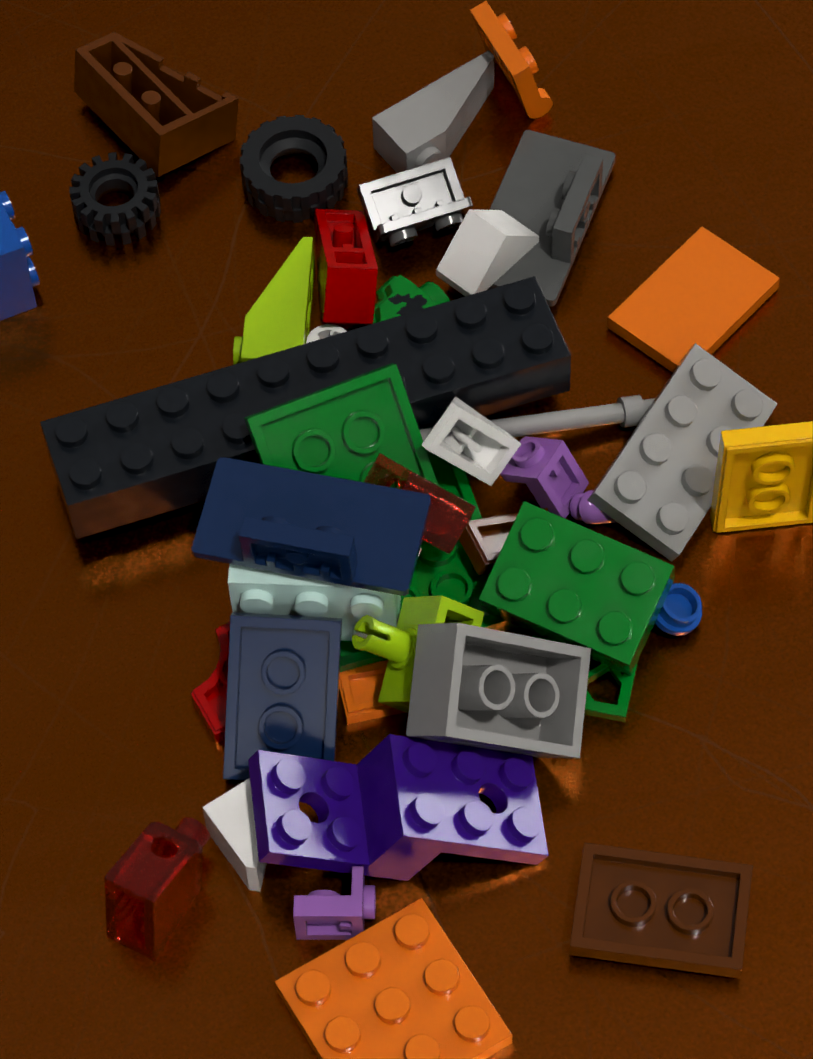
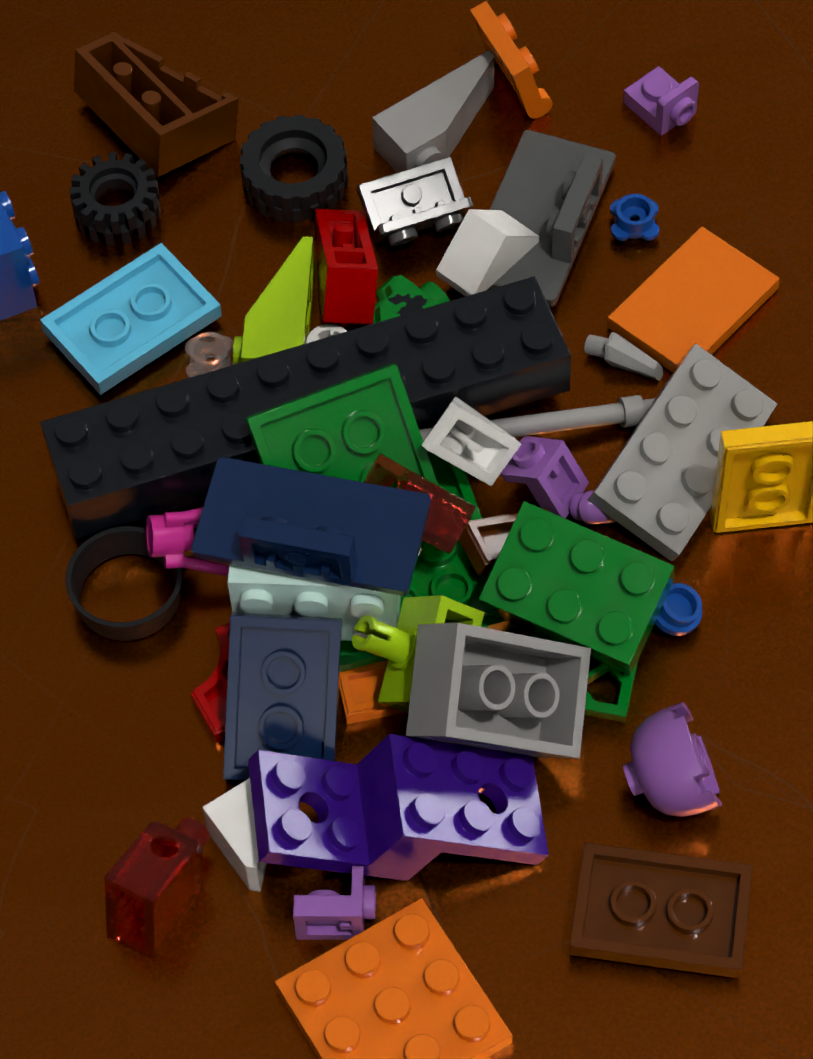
none -> medium azure plate [40,243,222,395]
none -> black tyre [66,526,183,641]
none -> dark pink plant [146,507,229,576]
none -> clear plate [185,332,234,378]
none -> light grey bar [584,332,663,381]
none -> blue plate [610,194,660,241]
none -> medium lavender bracket [623,66,699,136]
none -> medium lavender cylinder [623,702,722,817]

